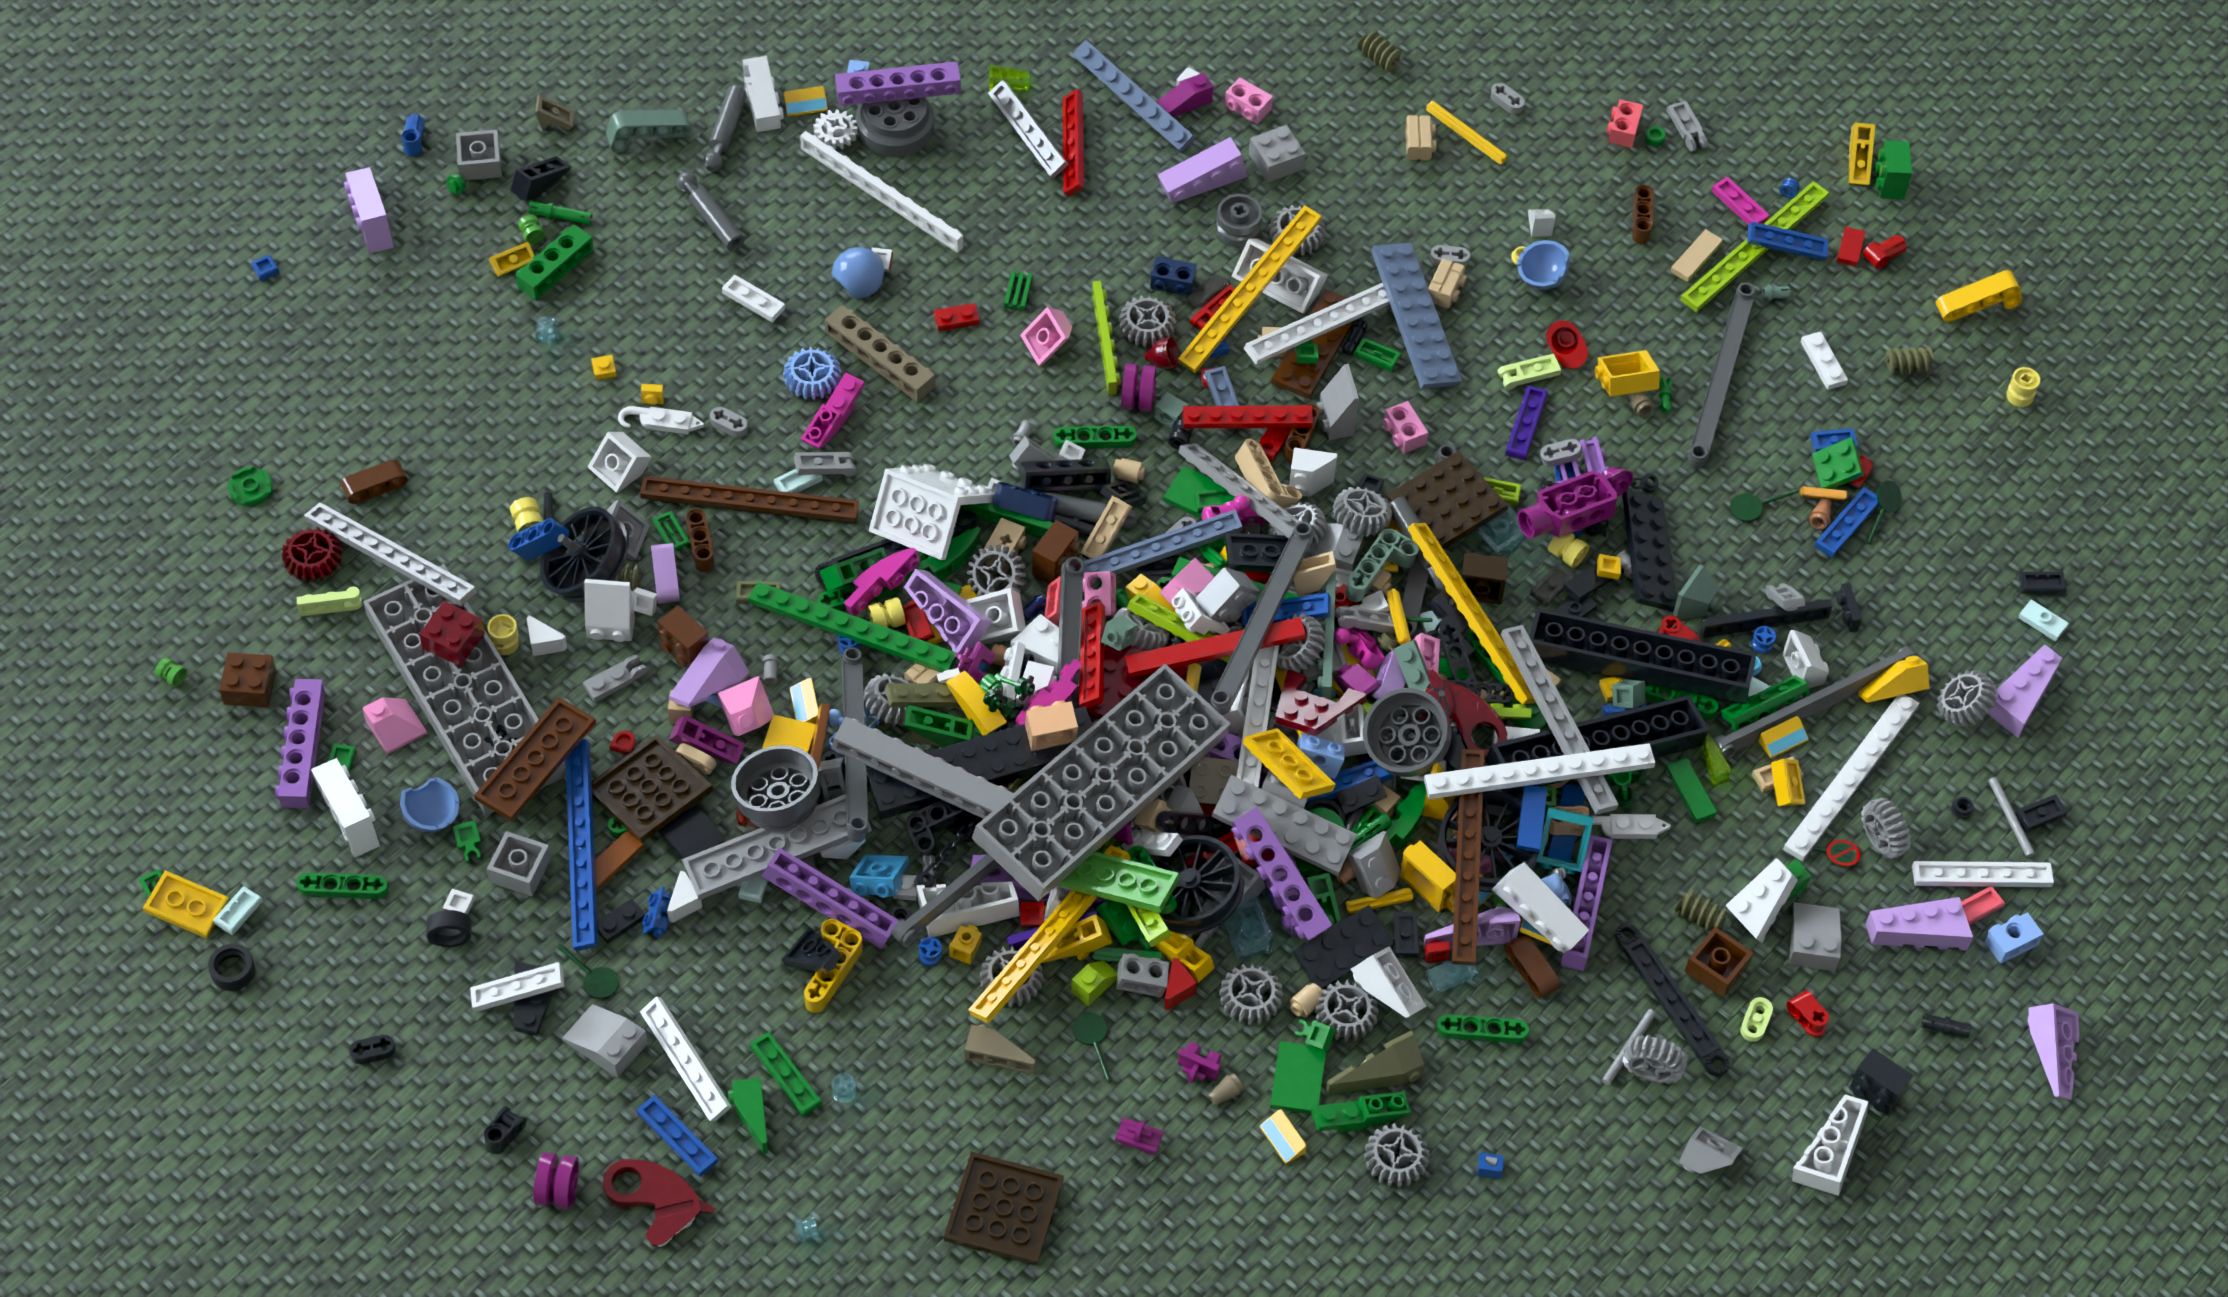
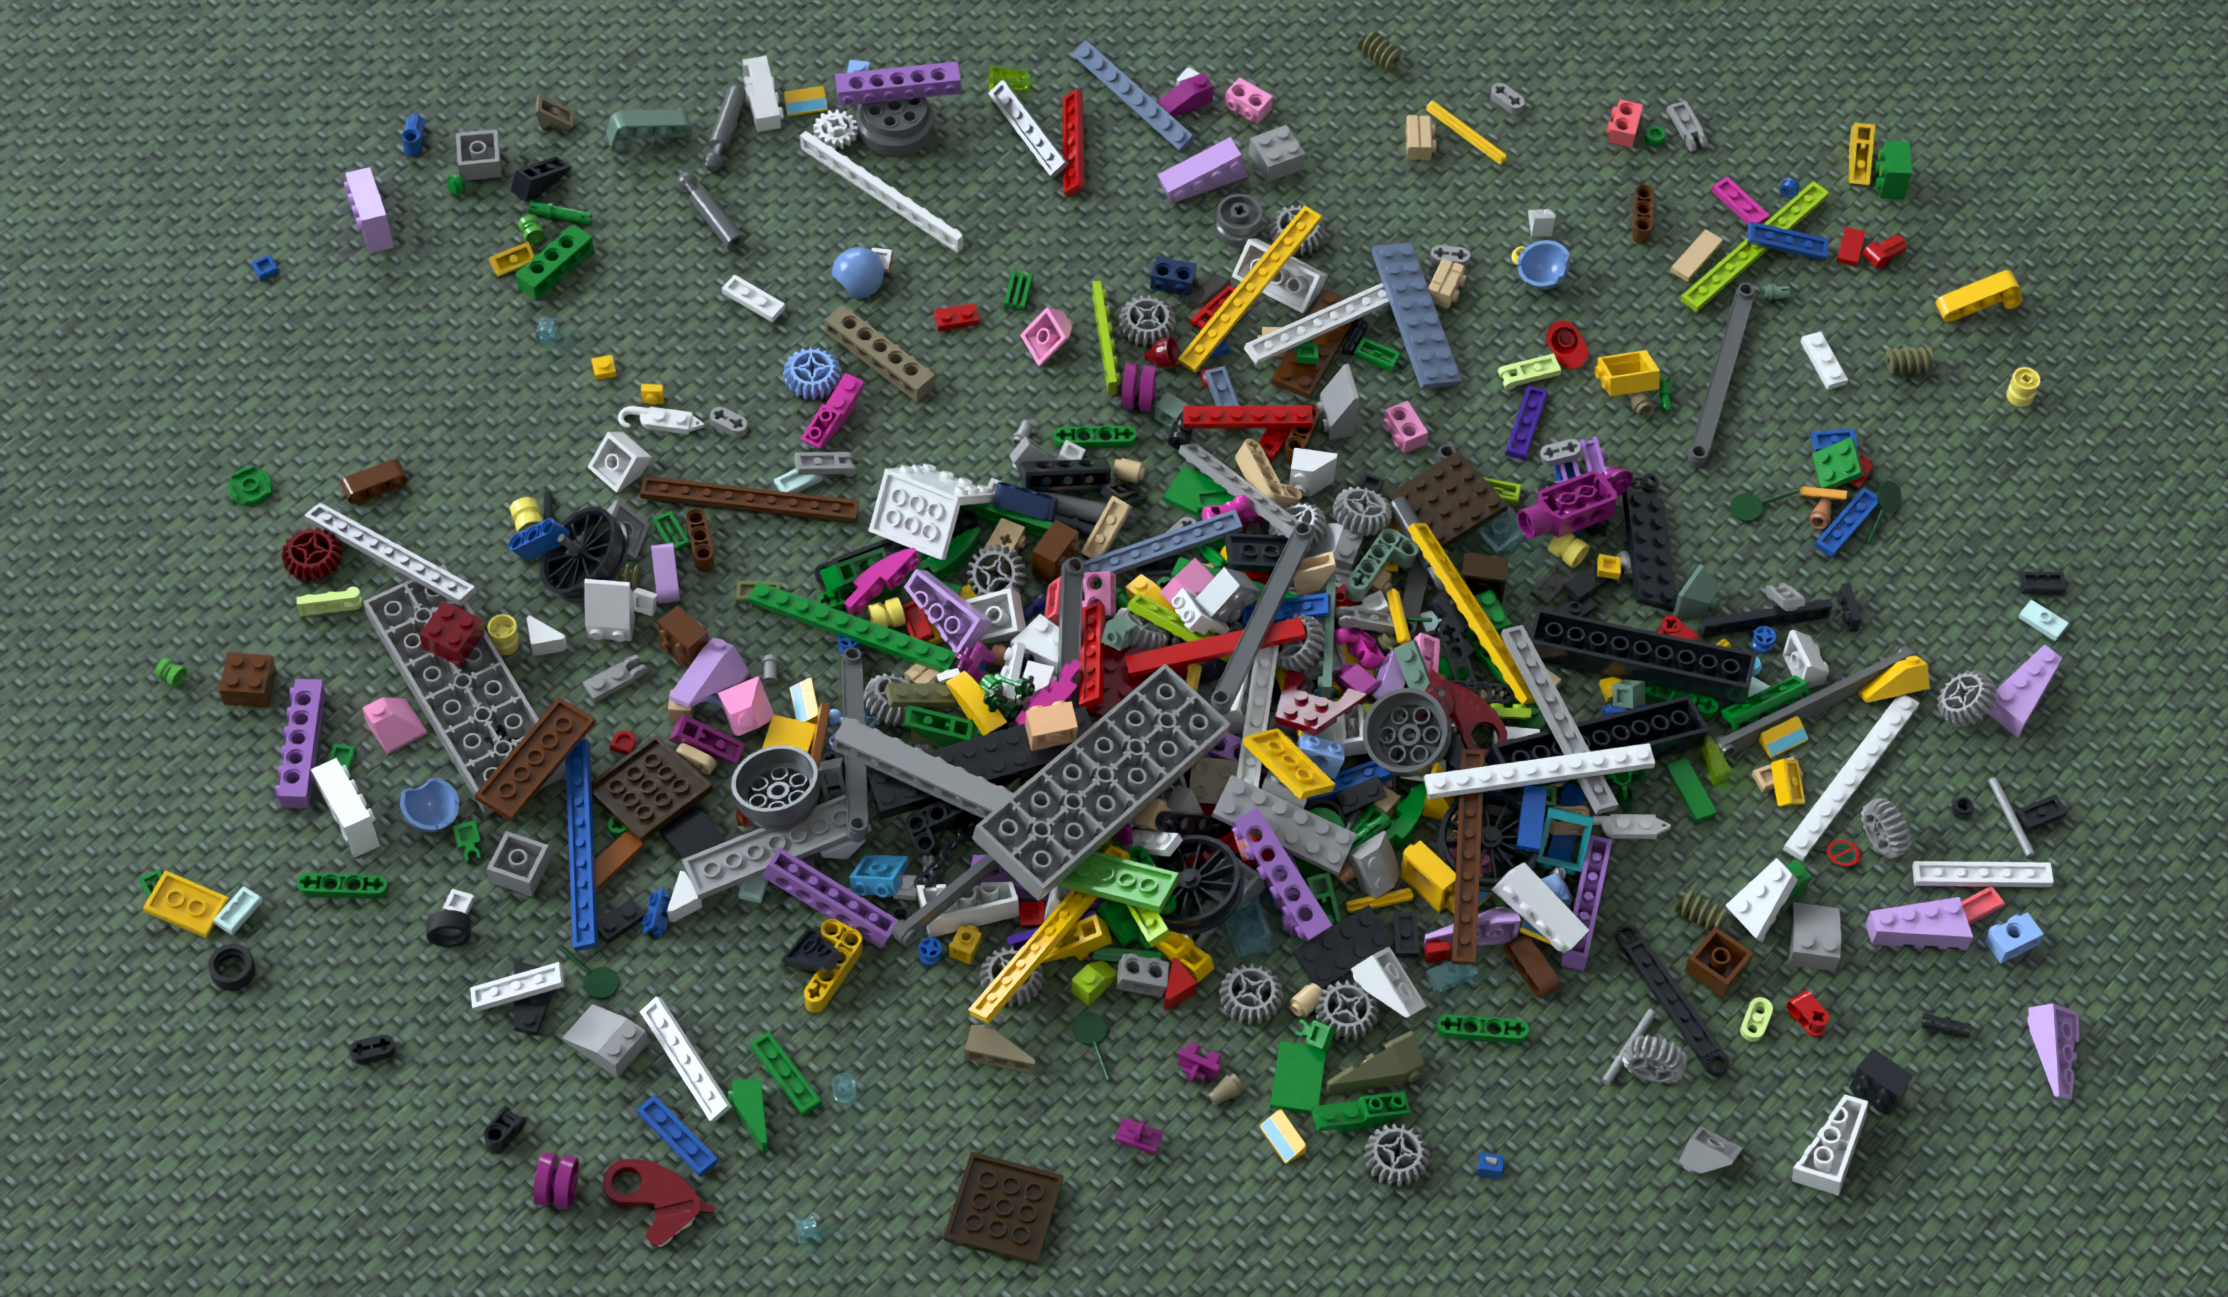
none -> green brick [1474,590,1512,640]

